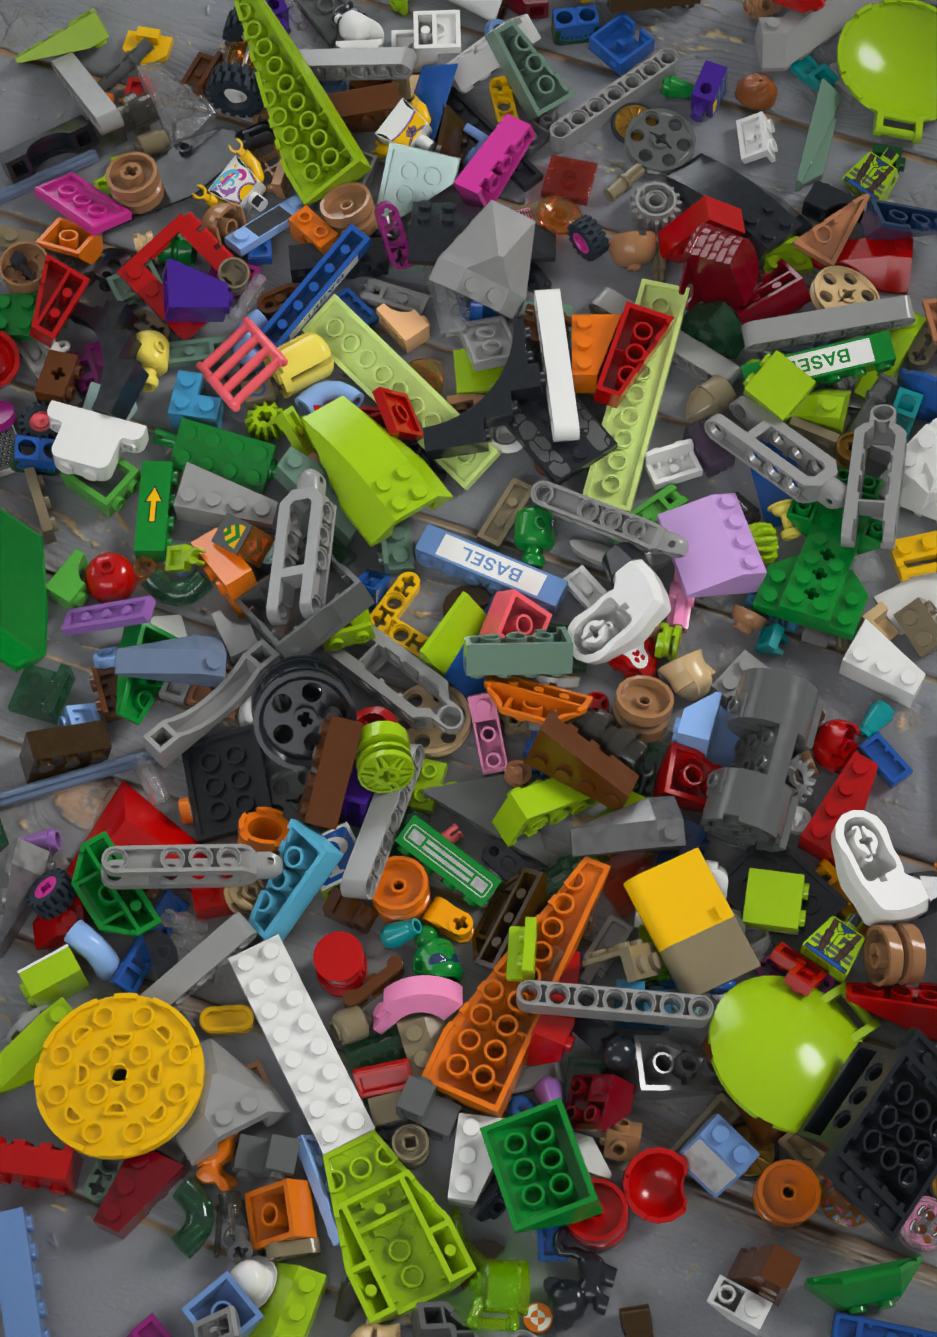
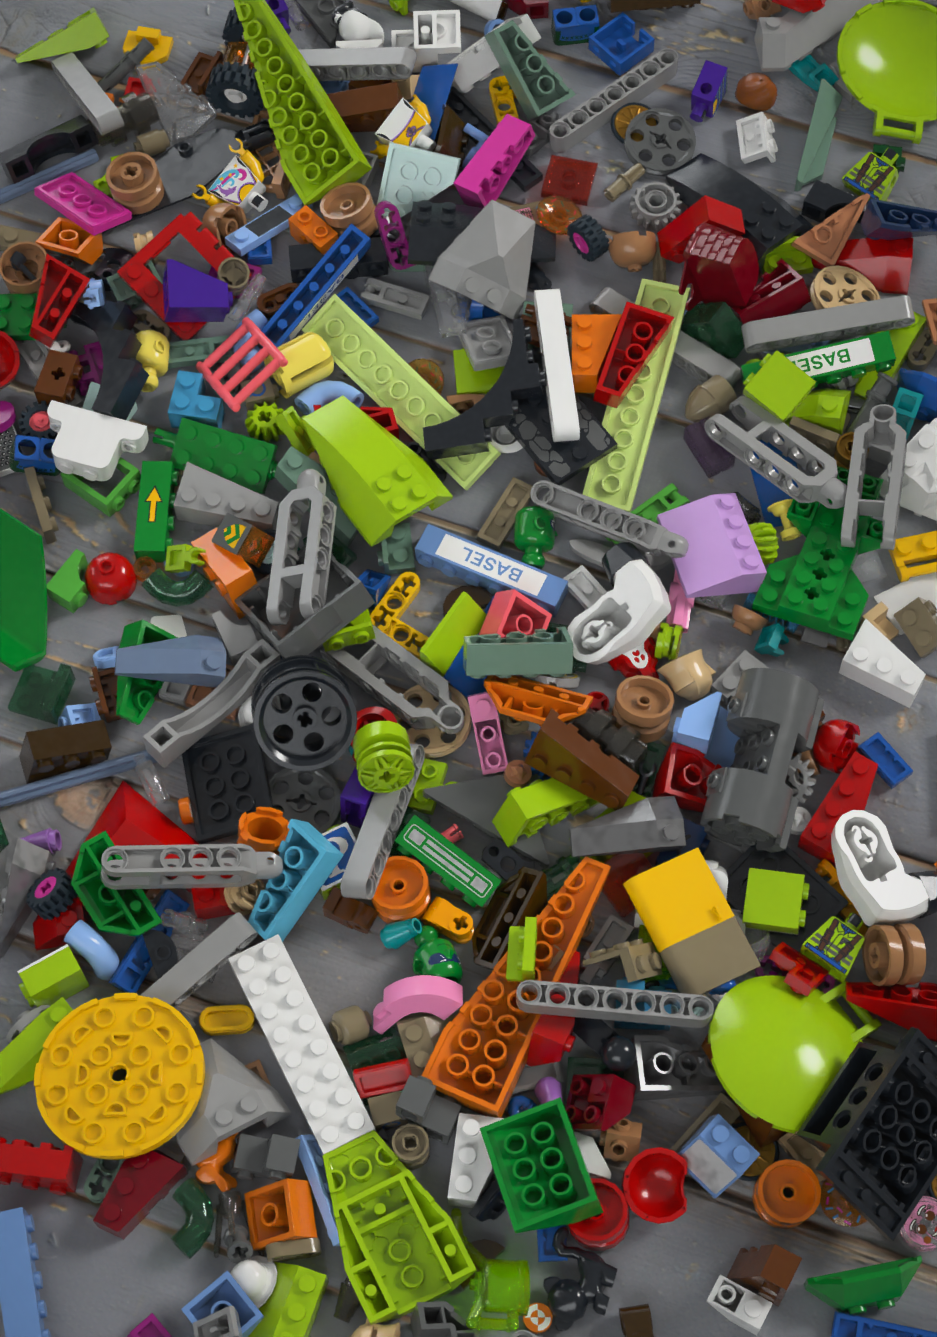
medium lavender plate [61,595,156,636] -> none
green wheel [158,235,198,267] -> none
reddish brown wedge [297,714,363,830] -> none
red hat [313,931,368,997] -> none
reddish brown plate [343,956,404,1009] -> none
red tile [372,387,424,442] -> none
light nougat arch [376,303,431,354] -> none
white bracket [644,438,703,490] -> none
green cone [660,75,695,99] -> none
teal cone [859,700,895,739] -> none
none -> light blue piece [83,278,106,309]

